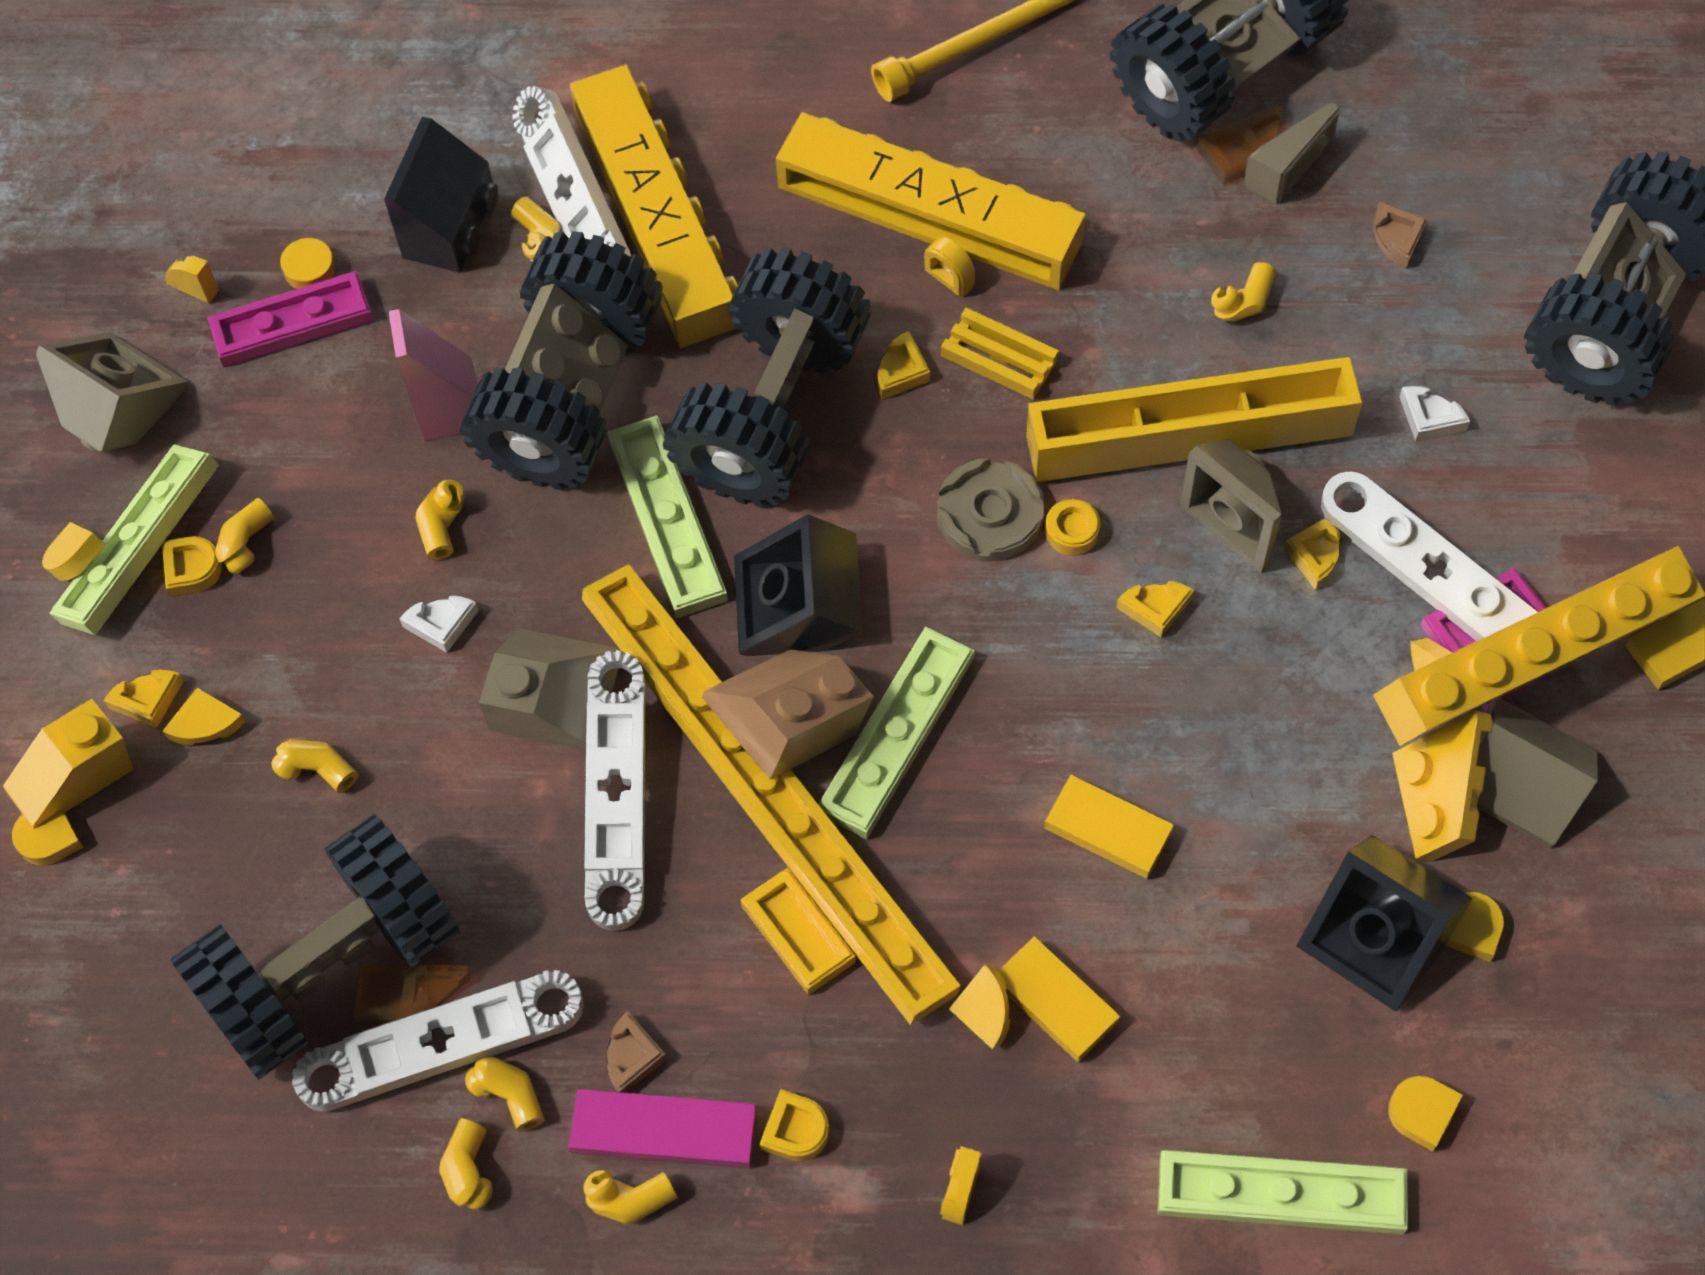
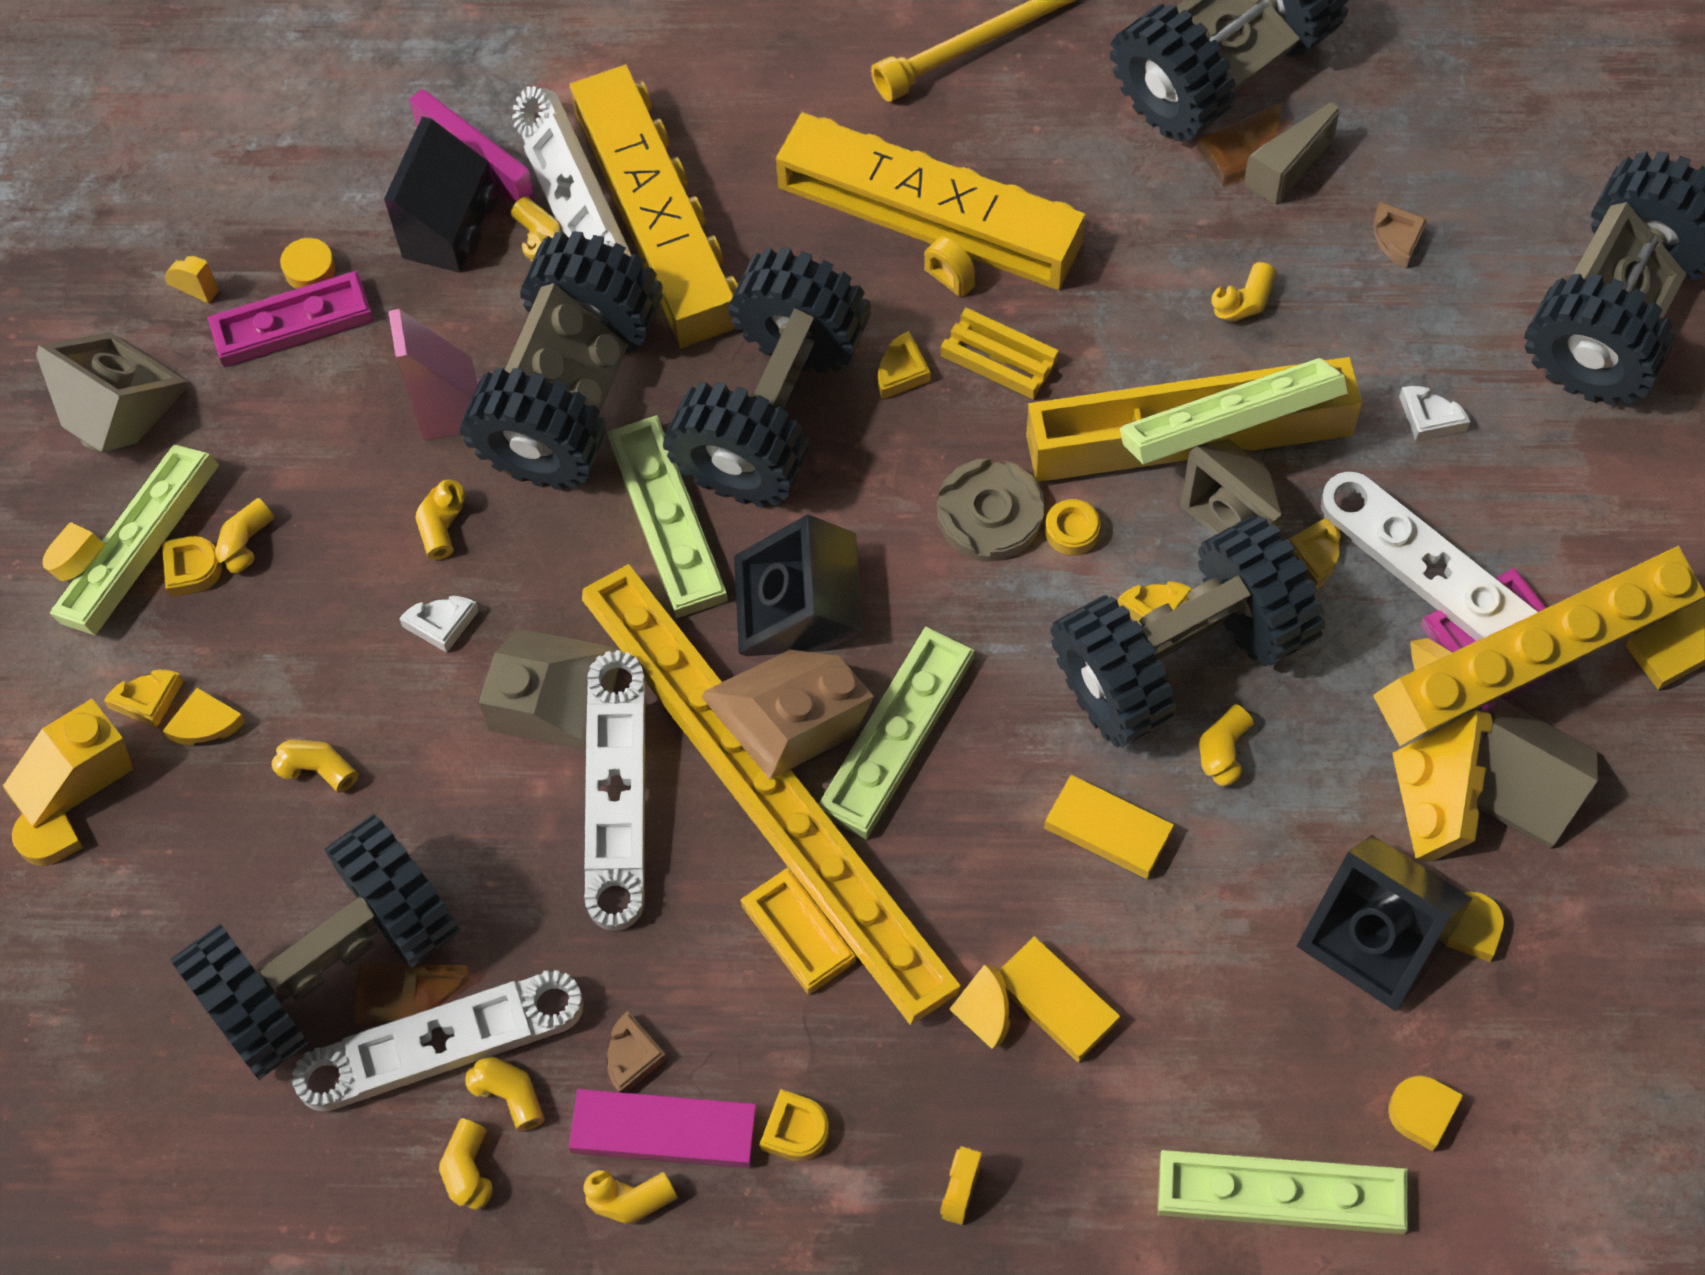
none -> dark pink tile [409,89,535,205]
none -> black plate [1050,515,1325,748]
none -> yellowish green tile [1120,358,1347,464]
none -> yellow arm [1199,704,1254,787]

